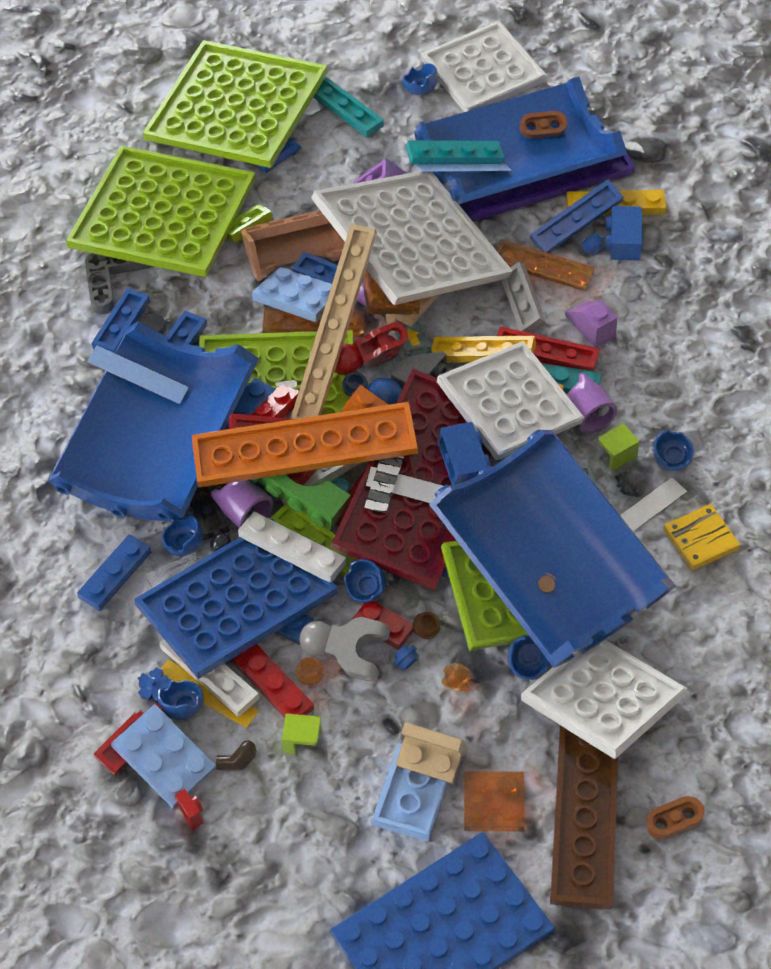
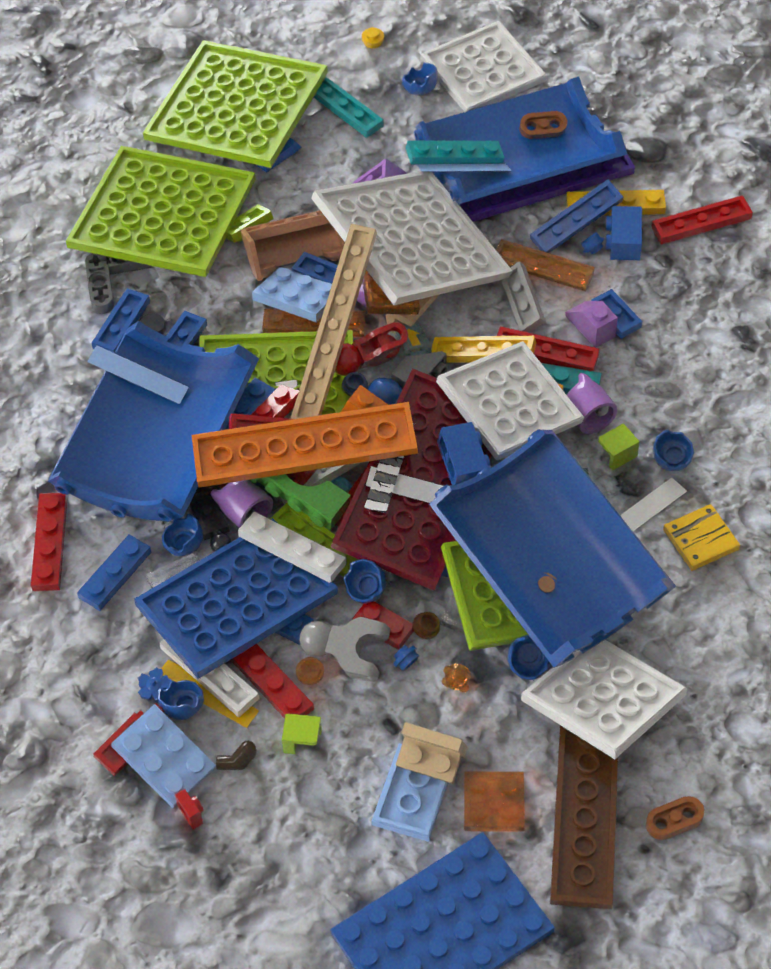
none -> red plate [31,493,68,591]
none -> yellow plate [361,27,384,49]
none -> blue plate [591,289,642,339]
none -> red plate [651,195,753,245]

